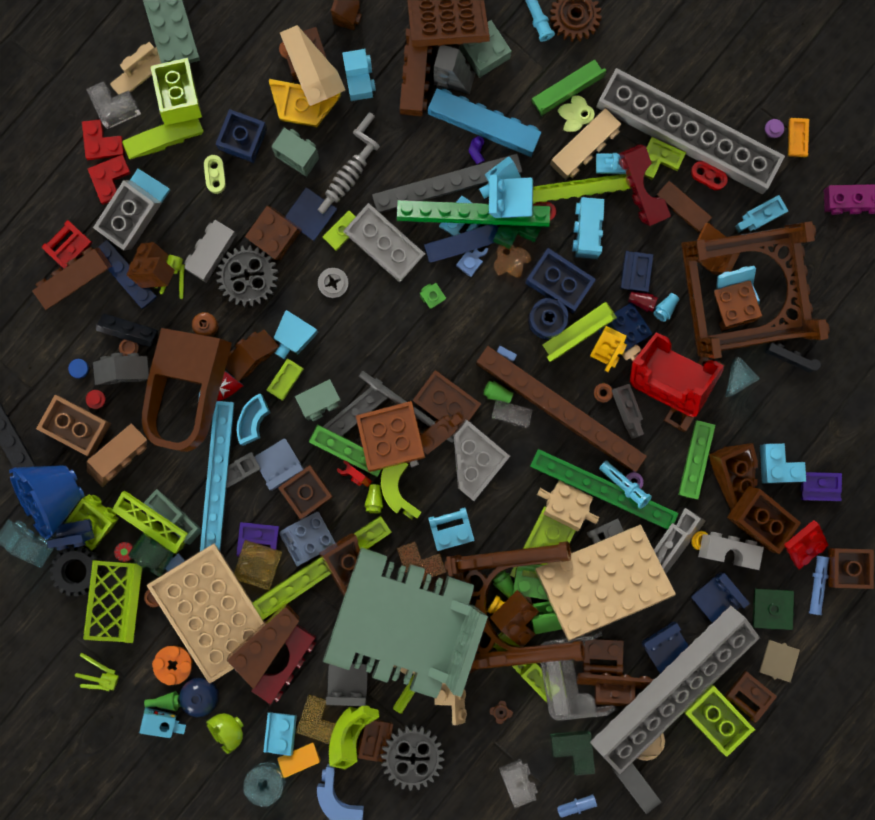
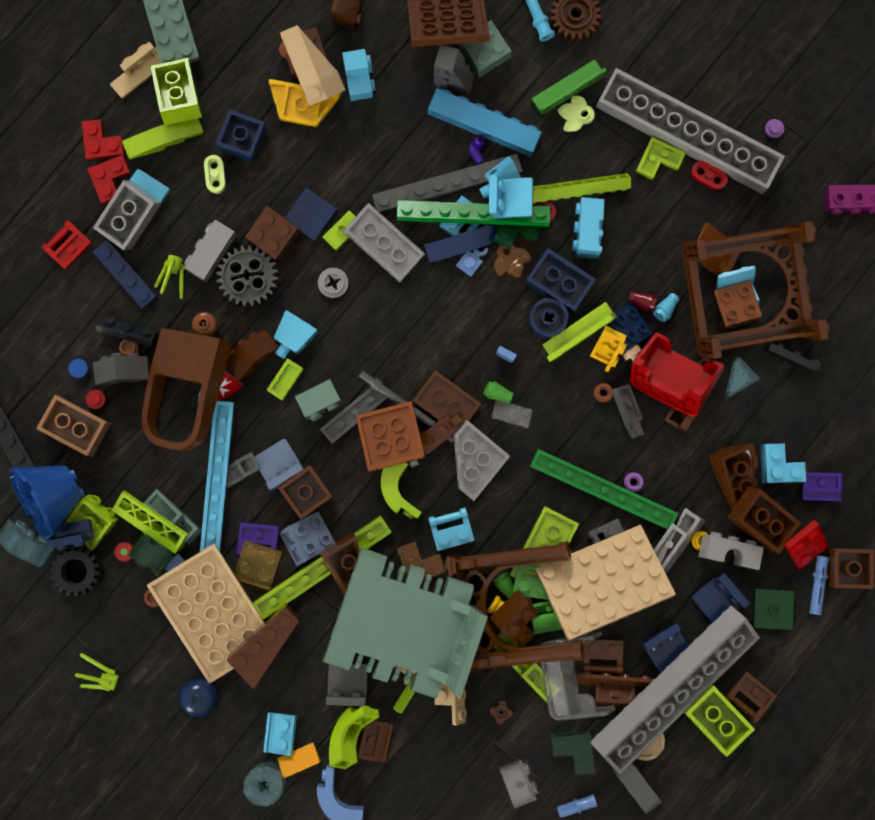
reddish brown brick [32,247,112,310] -> none
lime fence [83,560,142,643] -> none
clear brick [86,81,141,129] -> none
medium nougat wedge [87,424,147,488] -> none
reddish brown brick [126,242,175,288] -> none
medium azure torso [139,707,186,738] -> none
bright green cone [144,691,180,711] -> none
orange plate [152,646,193,685] -> none
lime cylinder [206,713,243,754] -> none
medium azure brick [237,394,270,446] -> none
dark red arch [251,624,316,704] -> none
sand green brick [271,128,319,177] -> none
clear yellow plate [296,694,336,744] -> none
bright green plate [309,424,381,477] -> none
light grey piece [317,112,380,214] -> none
red plate [337,460,372,487] -> none
lime cone [364,484,383,514] -> none
dark grey gear [380,725,444,791] -> none
reddish brown wedge [400,29,432,116] -> none
bright green bracket [420,283,446,309] -> none
reddish brown brick [476,346,647,473] -> none
tan plate [537,480,599,531] -> none
tan brick [550,108,621,180] -> none
medium azure hips [596,153,626,174] -> none
medium azure pin [599,461,652,509] -> none
dark red arch [619,144,671,226] -> none
dark blue plate [620,251,653,293] -> none
reddish brown tile [656,181,712,233] -> none
bright green plate [678,420,715,500] -> none
medium azure hinge [735,195,788,233] -> none
dark tan piece [759,640,800,682] -> none
light orange plate [788,118,809,157] -> none

